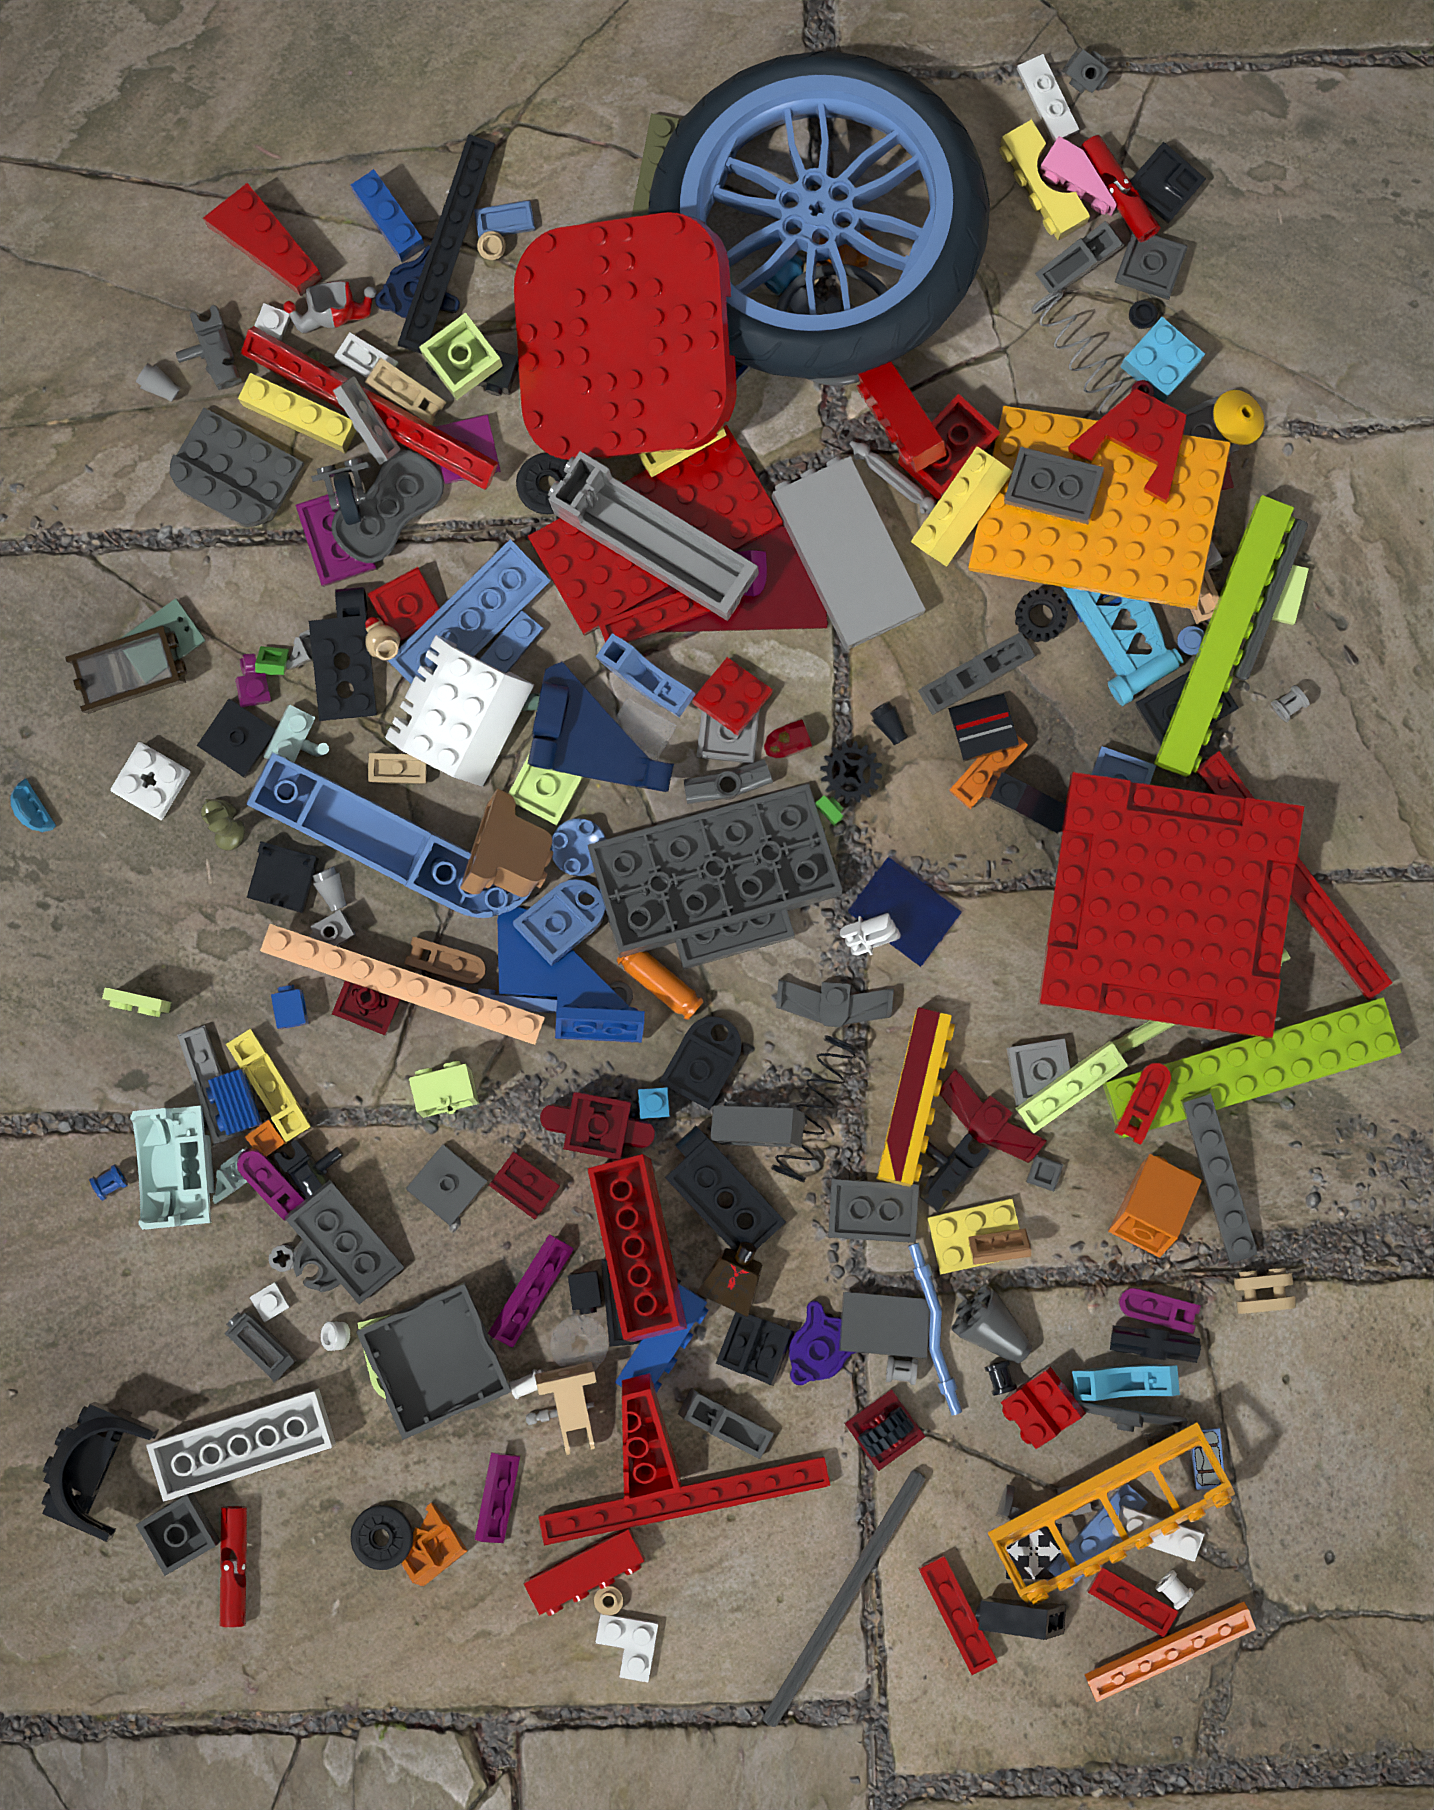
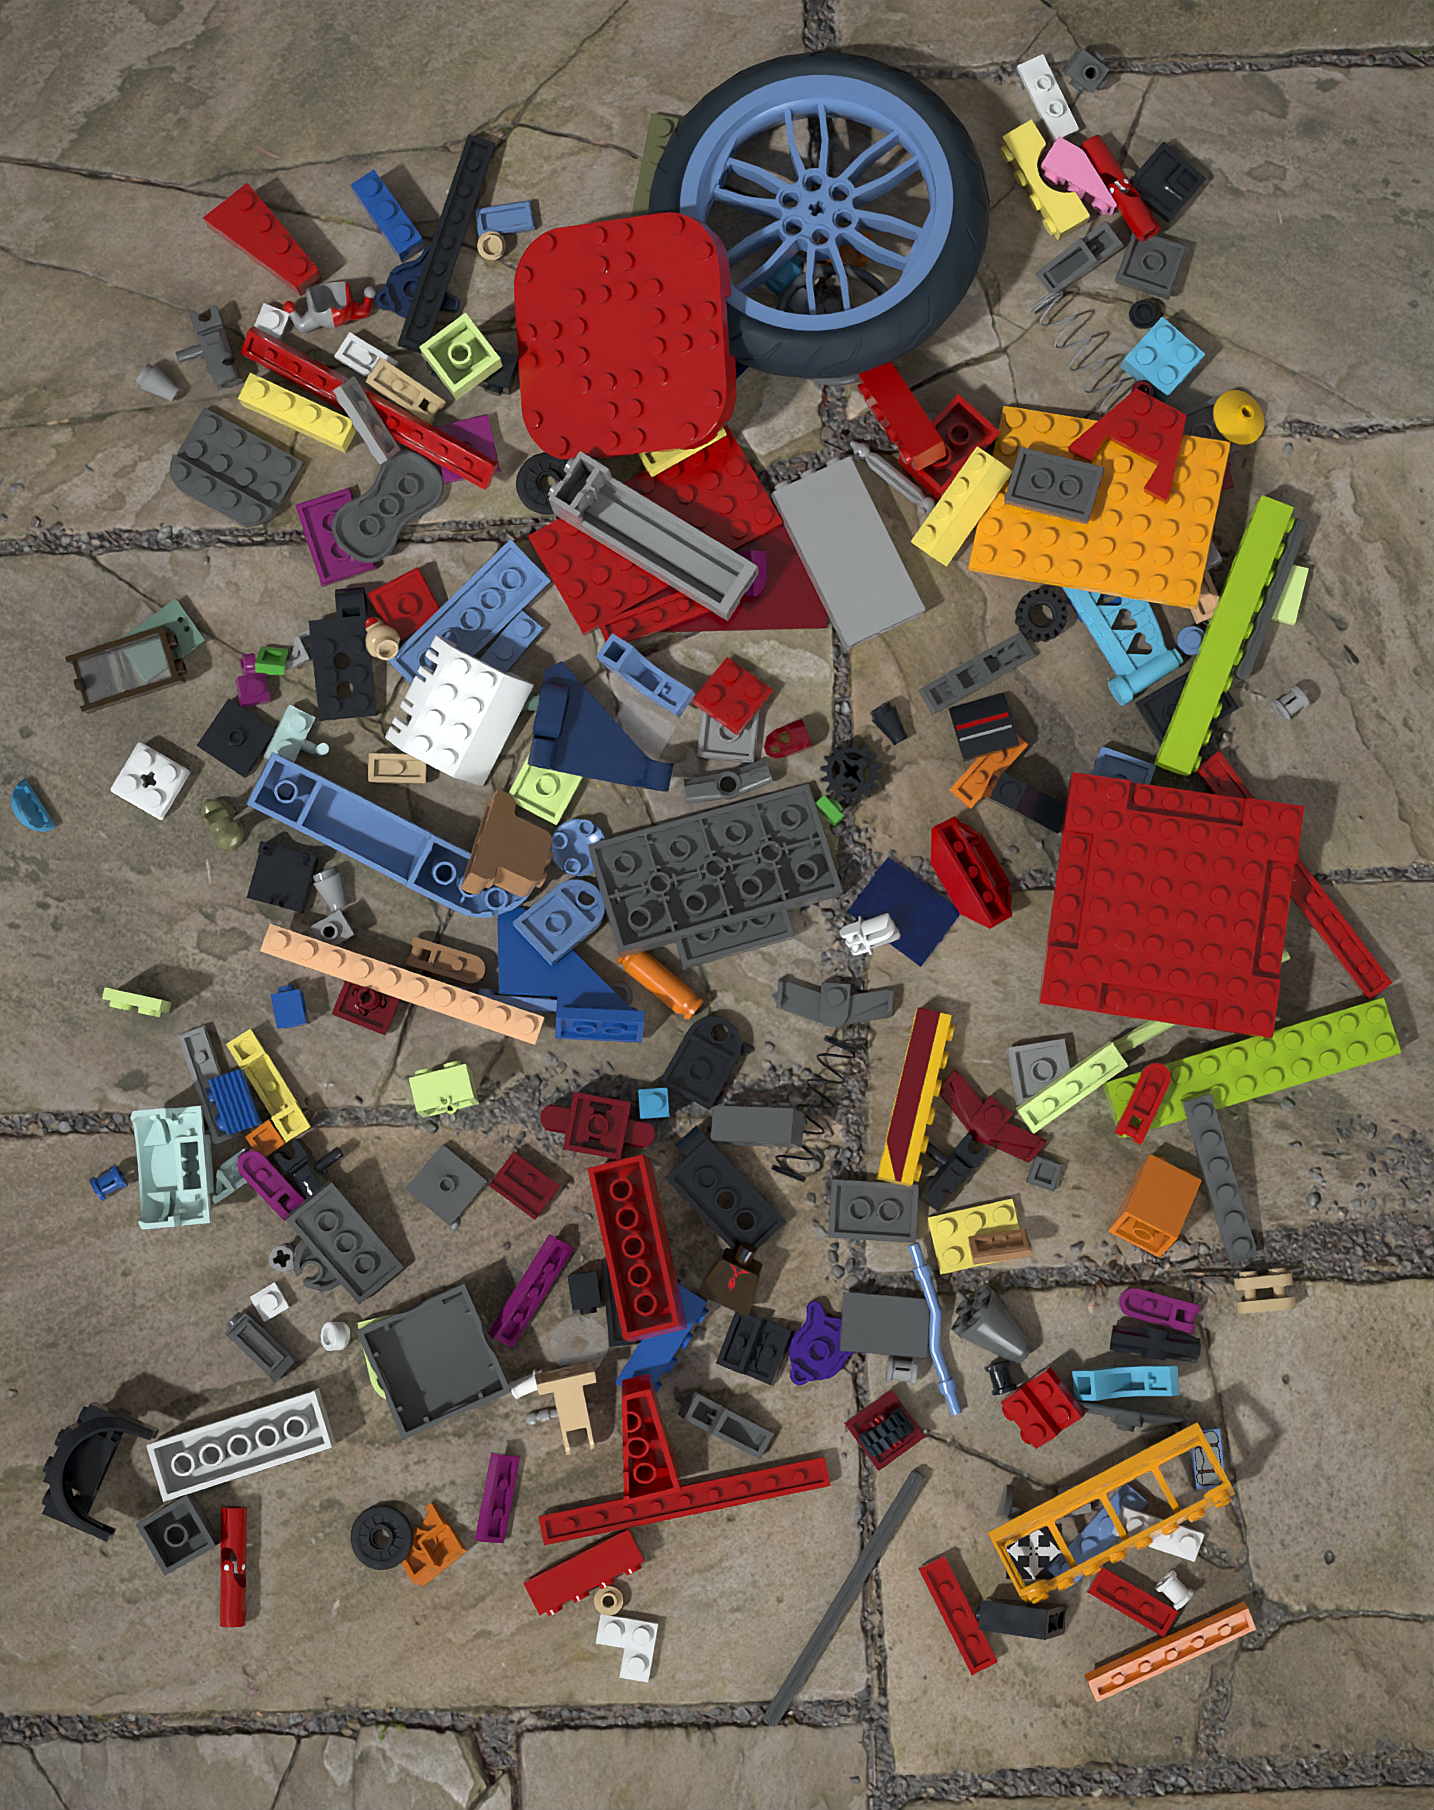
plate [311,457,372,525] -> none
none -> red wedge [930,816,1012,929]

